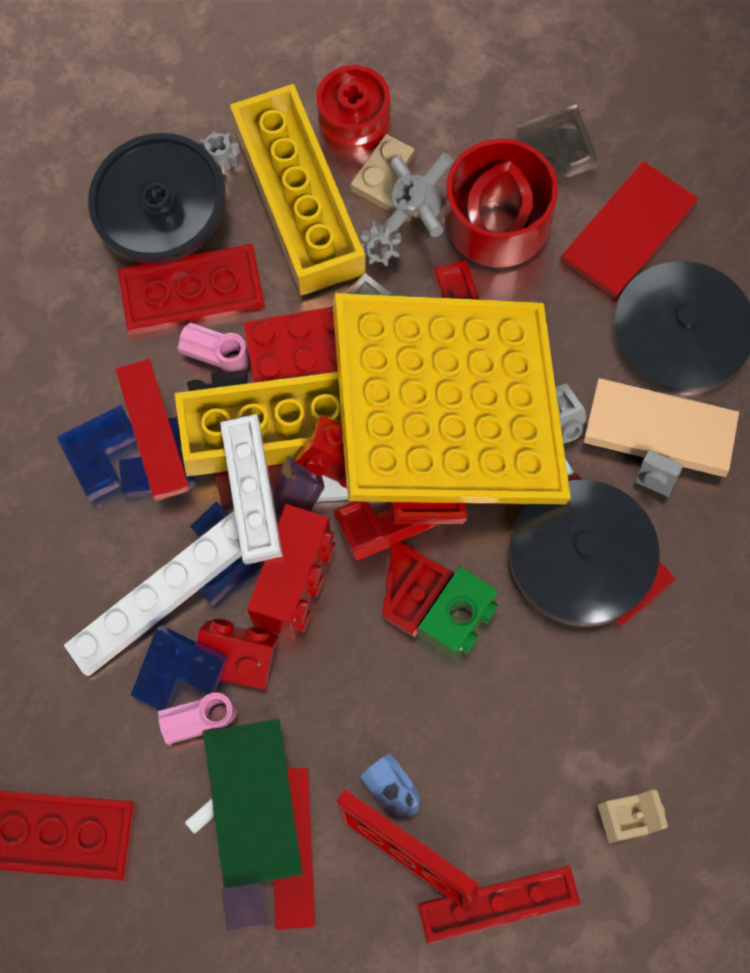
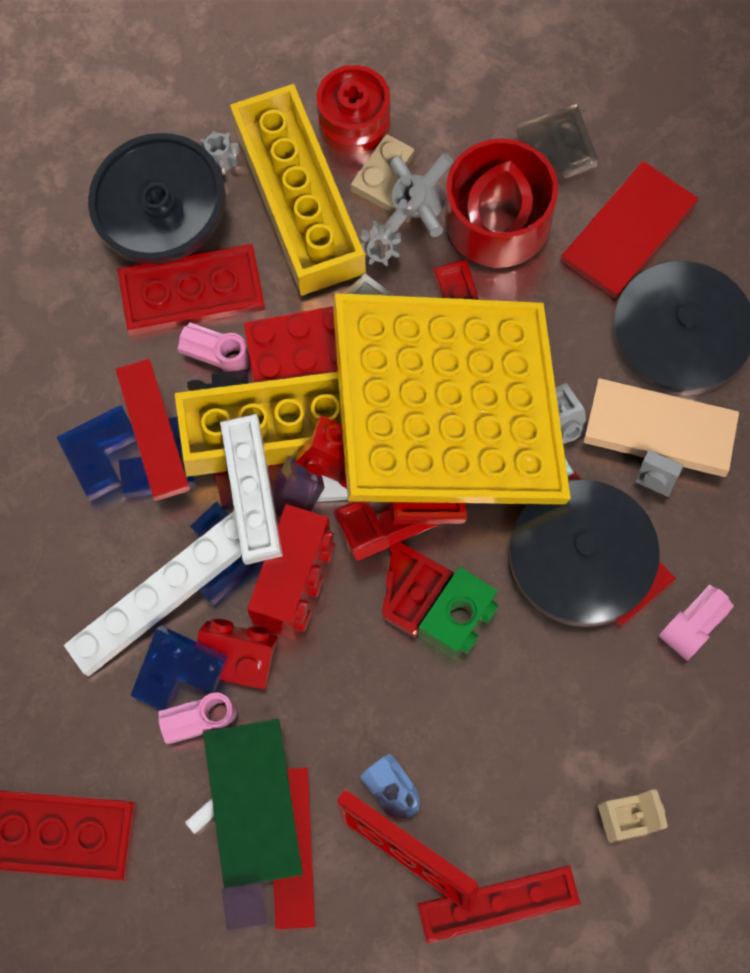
none -> bright pink piece [659,585,734,662]

